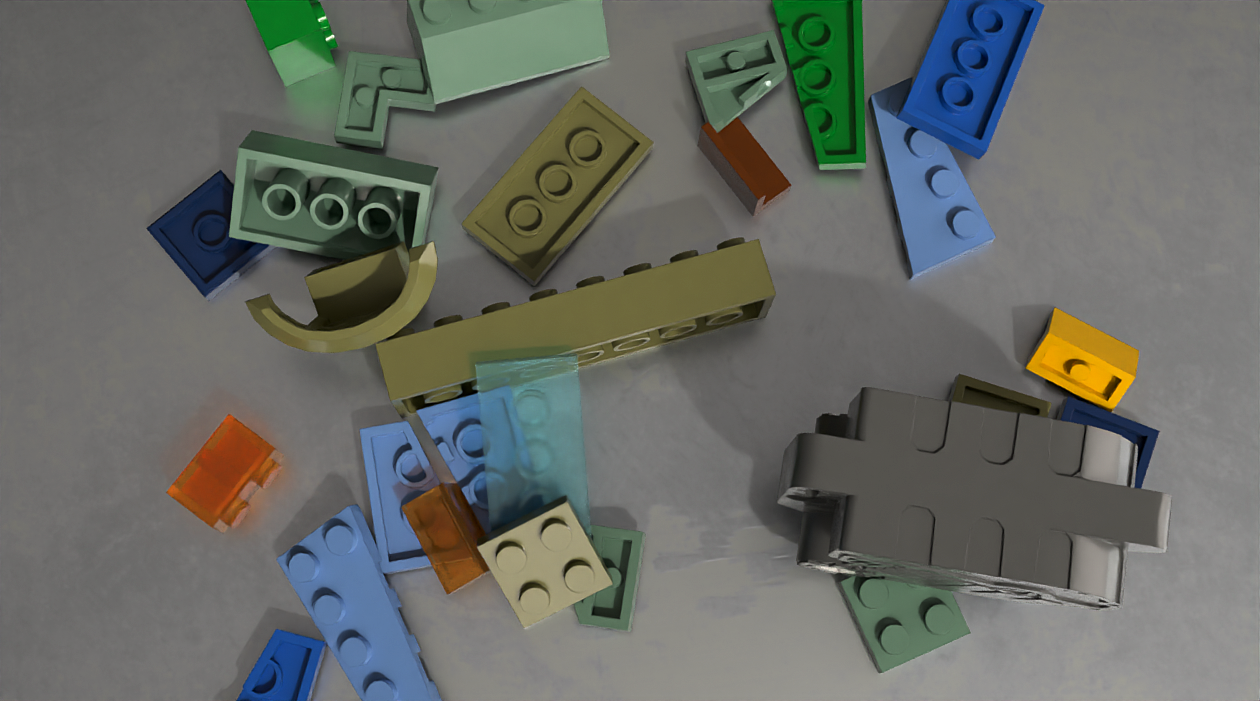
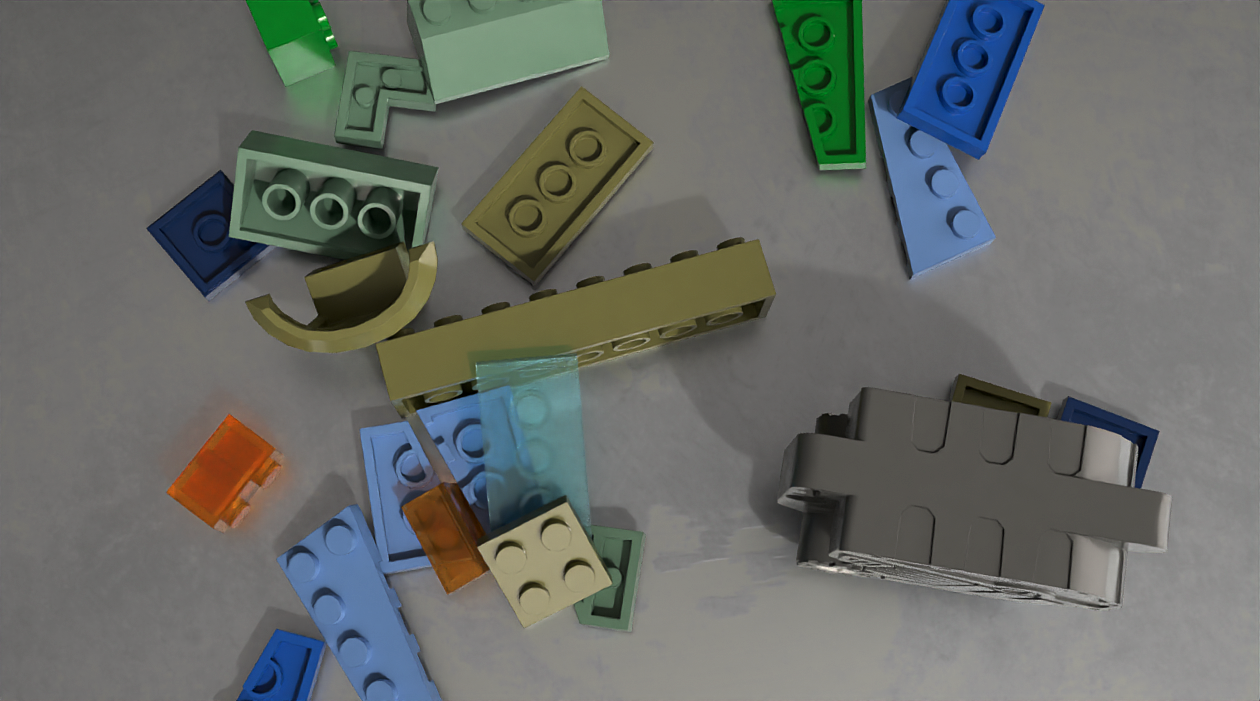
sand green wing [685,30,787,133] -> none
reddish brown panel [697,117,792,216] -> none
sand green plate [838,575,971,673] -> none
yellow panel [1025,307,1139,412] -> none

